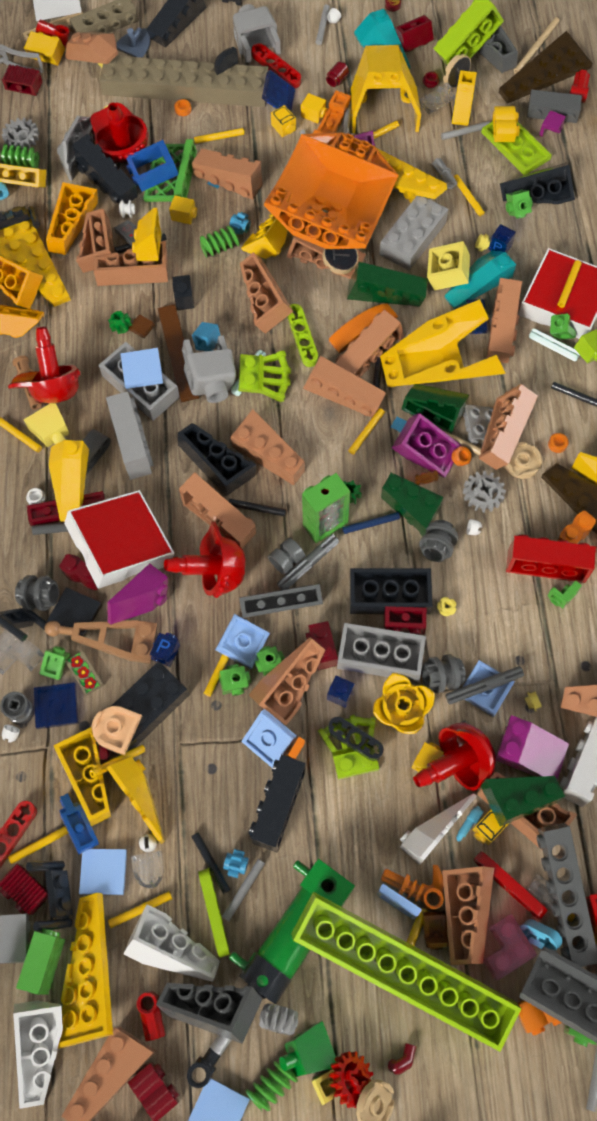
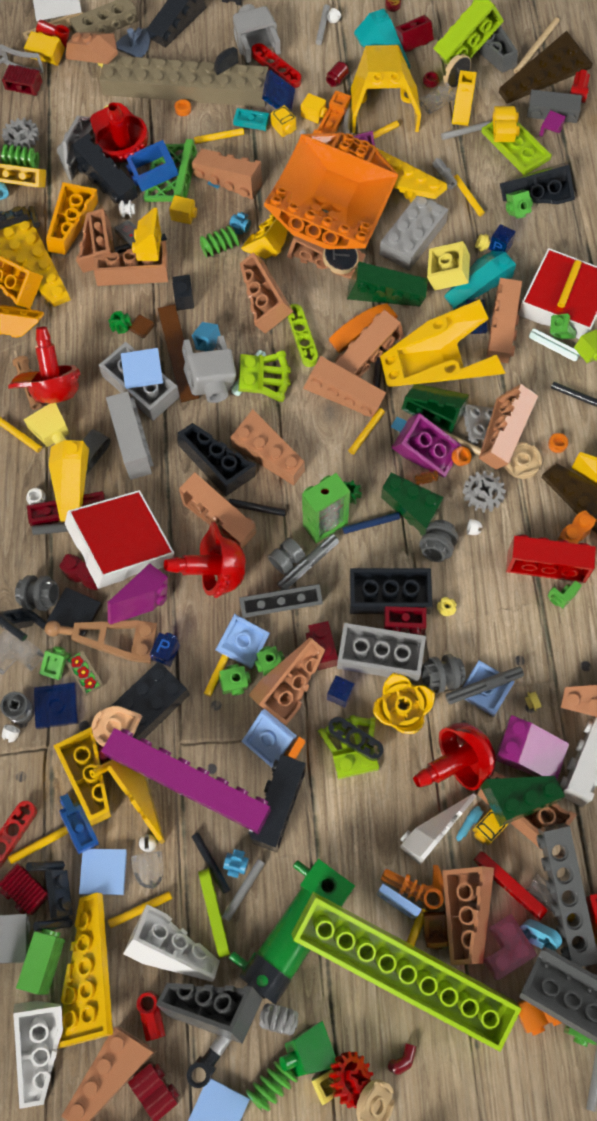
yellow brick [411,742,444,772] -> none
none -> magenta brick [101,728,271,834]
none -> teal plate [233,108,270,131]

